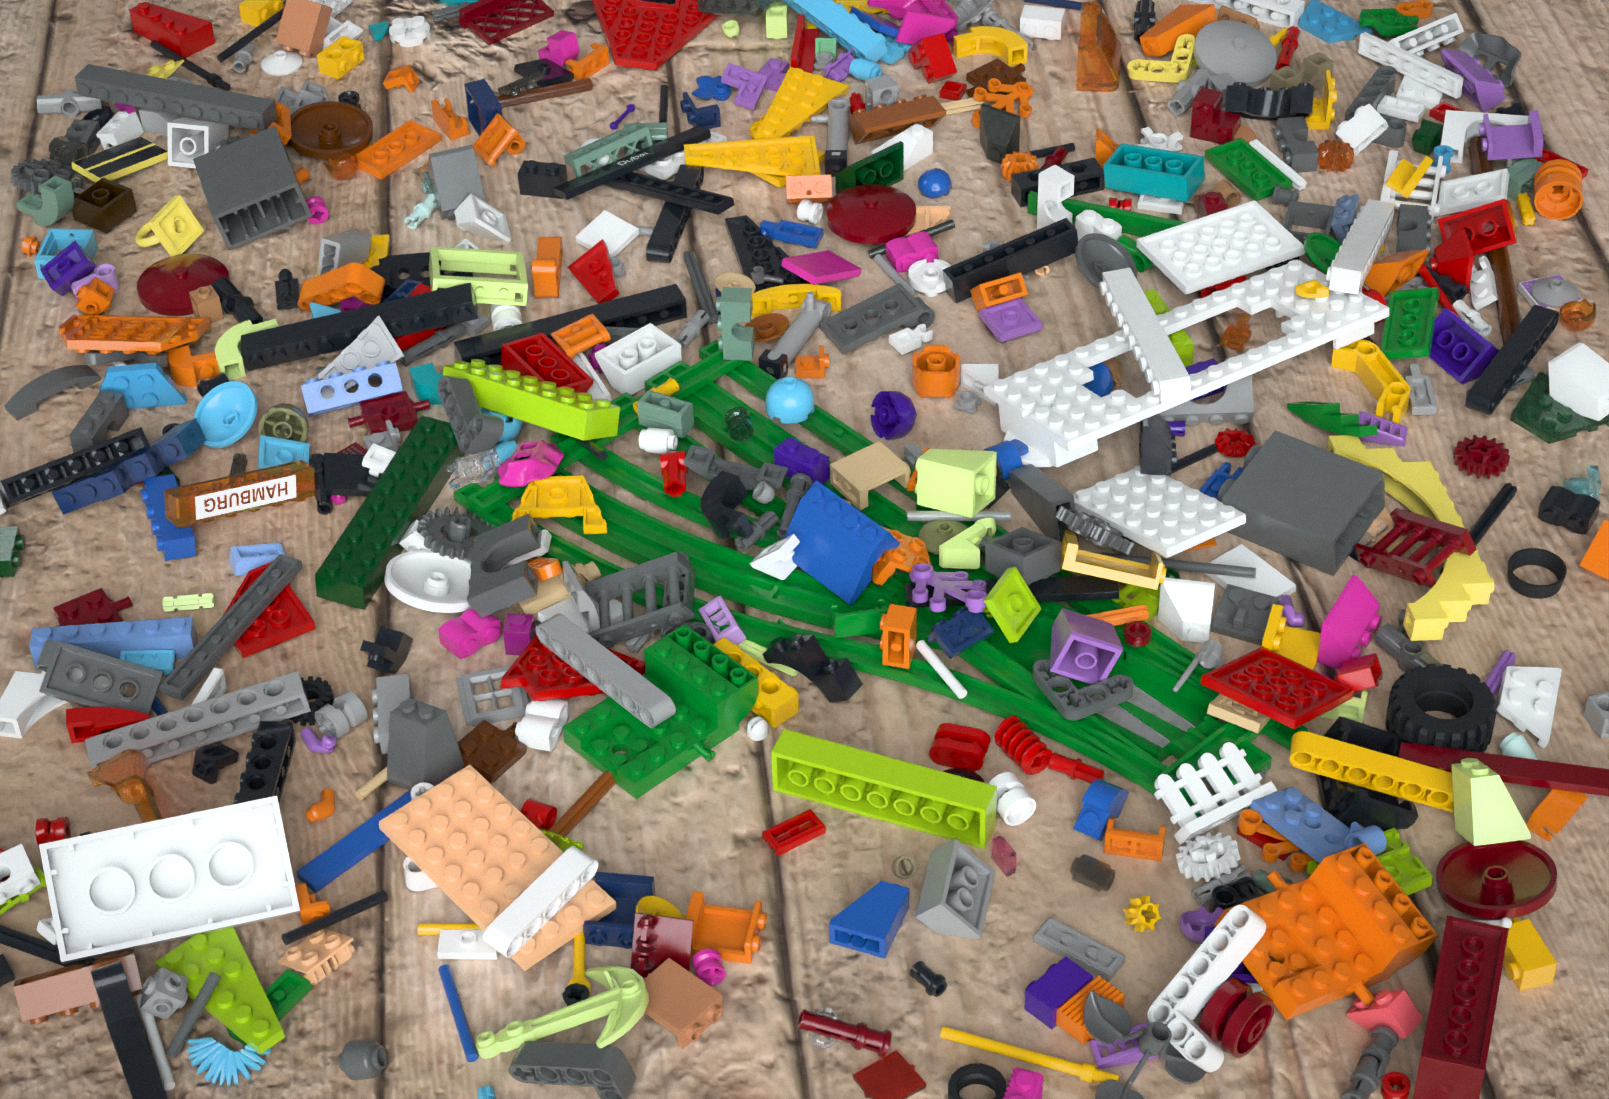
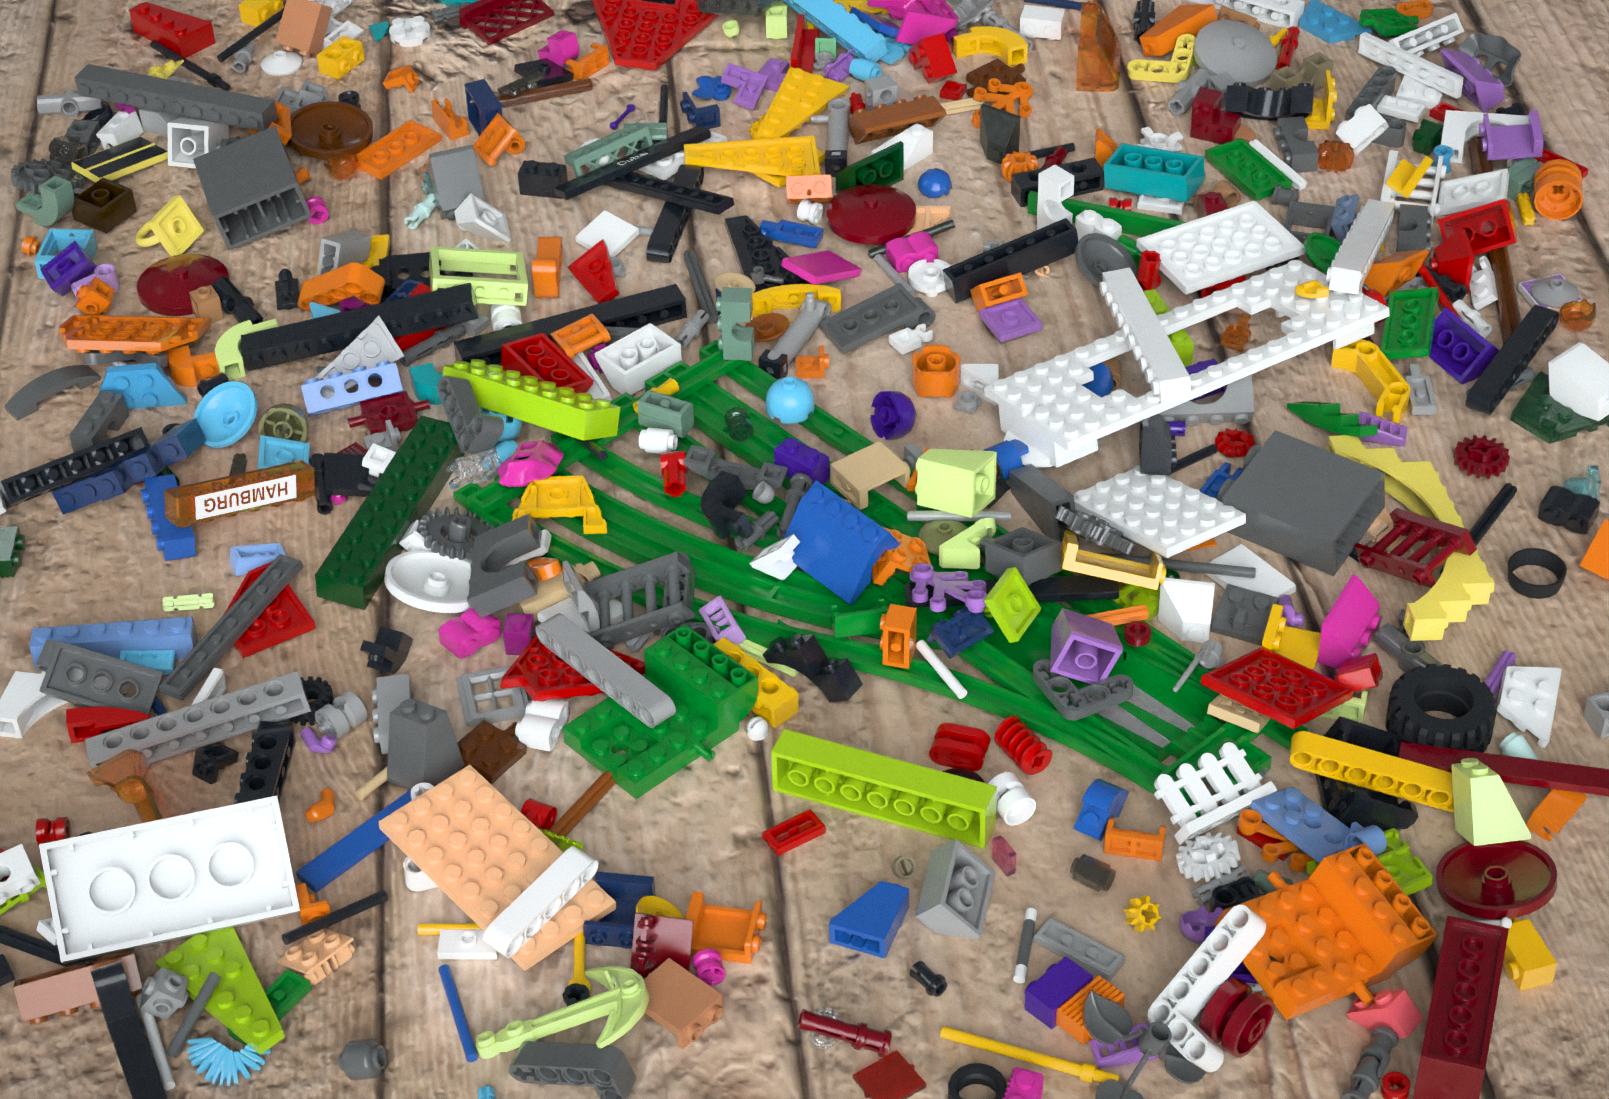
dark red plate [53,588,133,627] -> none
red axle [1048,752,1105,783] -> none
none -> dark grey bar [1013,908,1037,984]
none -> red piece [1136,250,1161,292]

